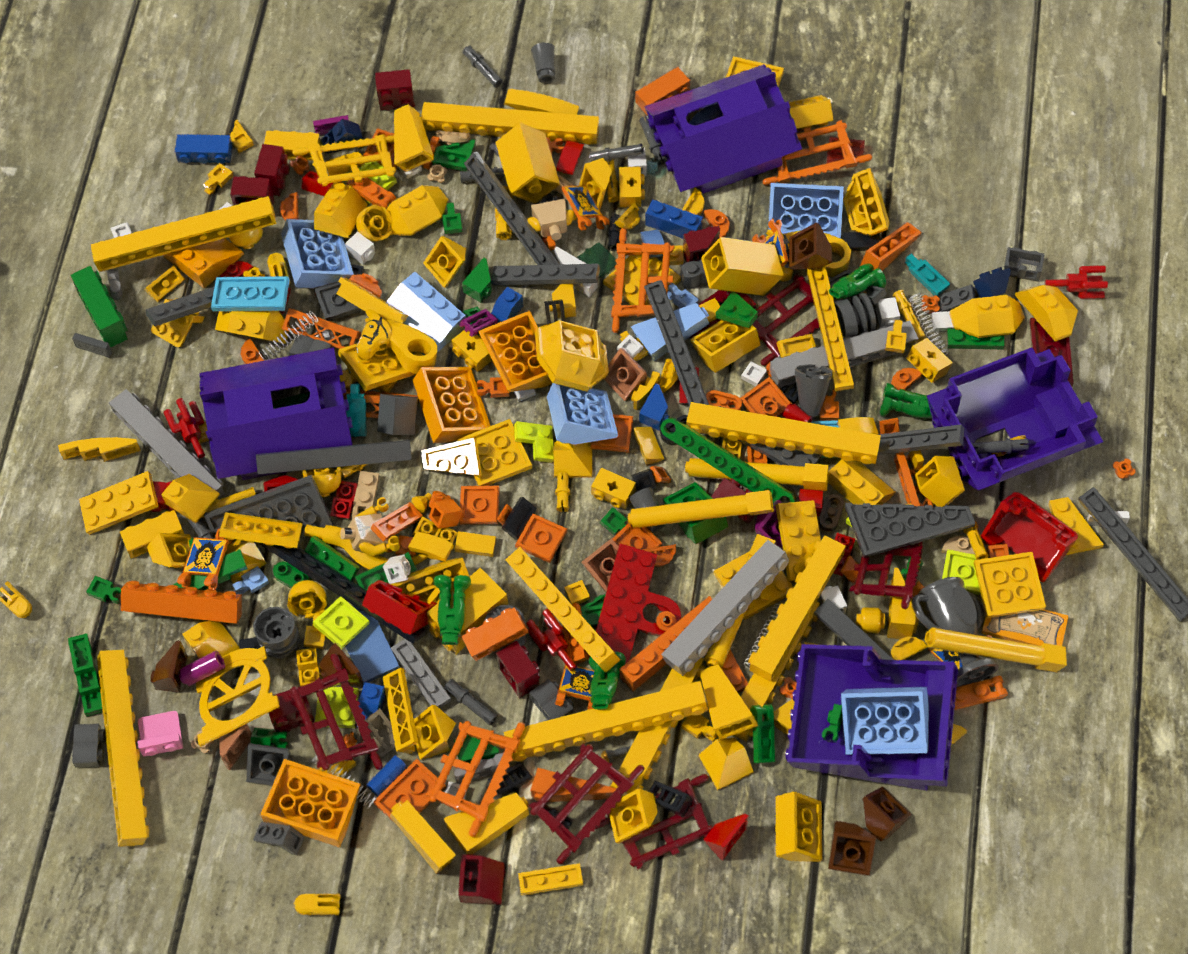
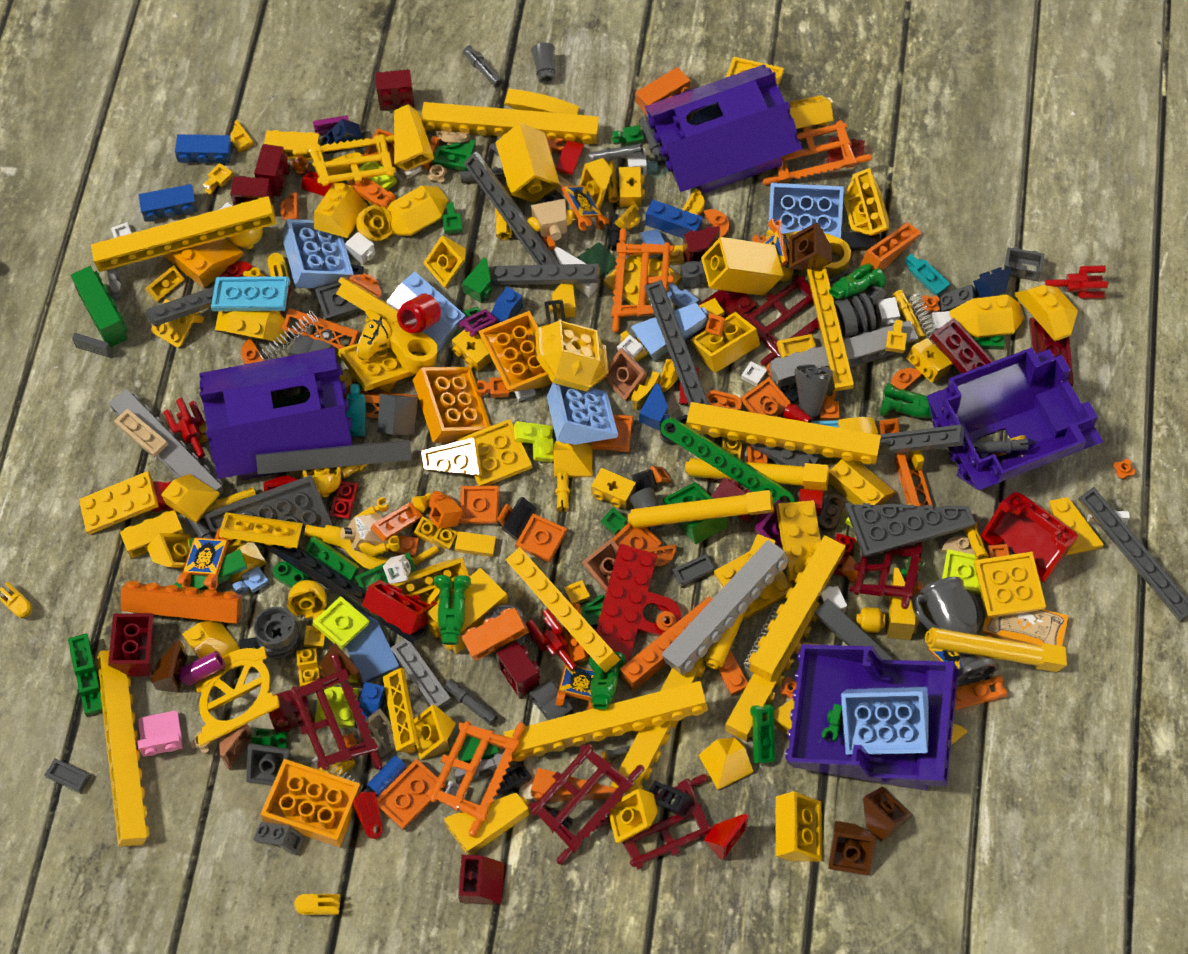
yellow slope [58,437,141,462] -> none
dark grey brick [72,724,105,768] -> none
green plate [86,576,121,604] -> none
tan hinge [352,471,380,519] -> none
yellow slope [390,800,456,874] -> none
yellow slope [408,532,454,561] -> none
yellow plate [518,863,583,896] -> none
yellow slope [634,427,664,465] -> none
yellow plate [681,715,717,742] -> none
yellow slope [700,664,758,740] -> none
green wing [716,292,758,328] -> none
yellow plate [890,636,928,660] -> none
yellow slope [914,456,965,507] -> none
none -> dark grey tile [44,758,91,794]
none -> dark red slope [108,613,156,677]
none -> tan plate [114,409,168,458]
none -> blue brick [138,184,198,222]
none -> red piece [352,792,383,839]
none -> red piece [397,293,441,333]
none -> green plate [612,125,644,146]
none -> dark grey tile [672,553,716,588]
none -> orange slope [705,313,726,336]
none -> dark red plate [930,318,994,374]

